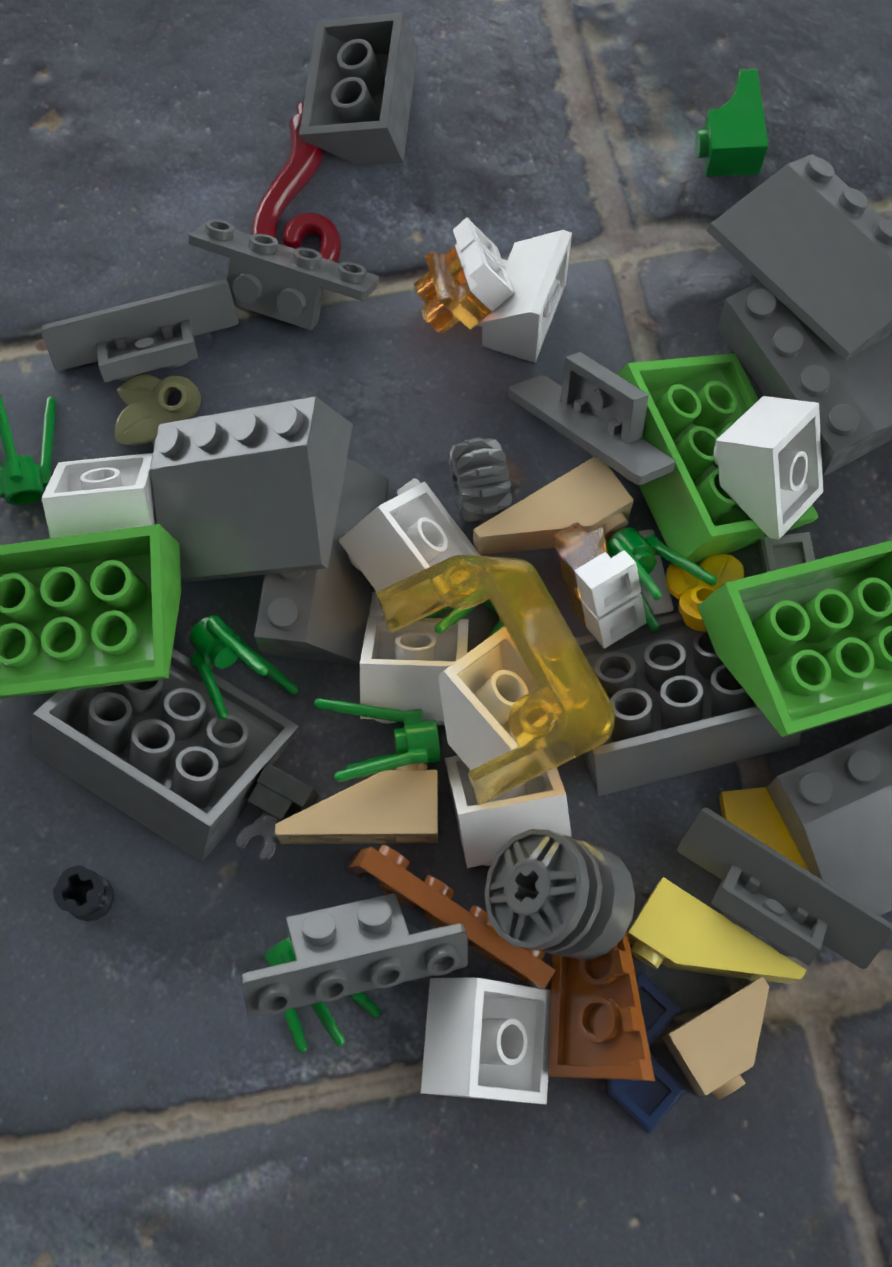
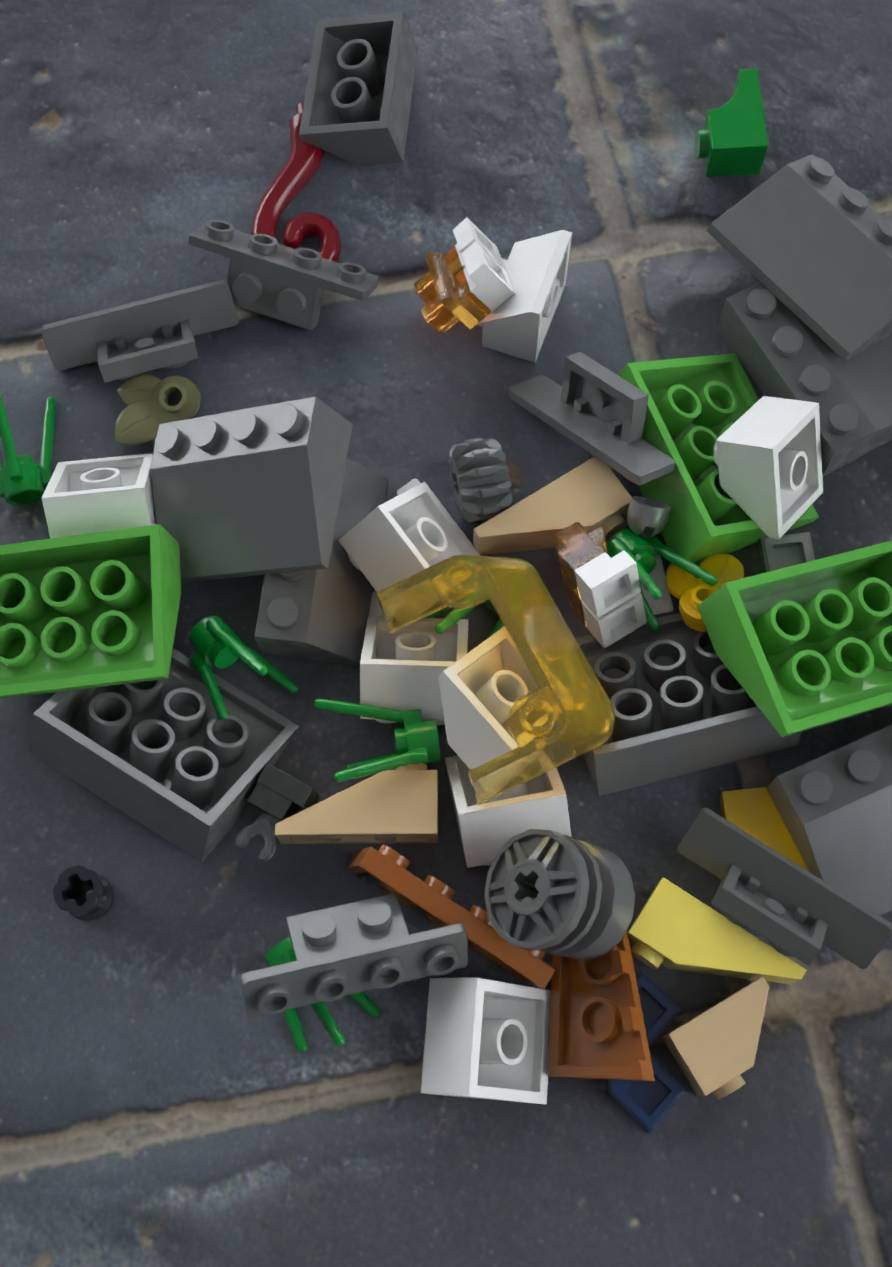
none -> flat silver hinge [627,496,671,537]

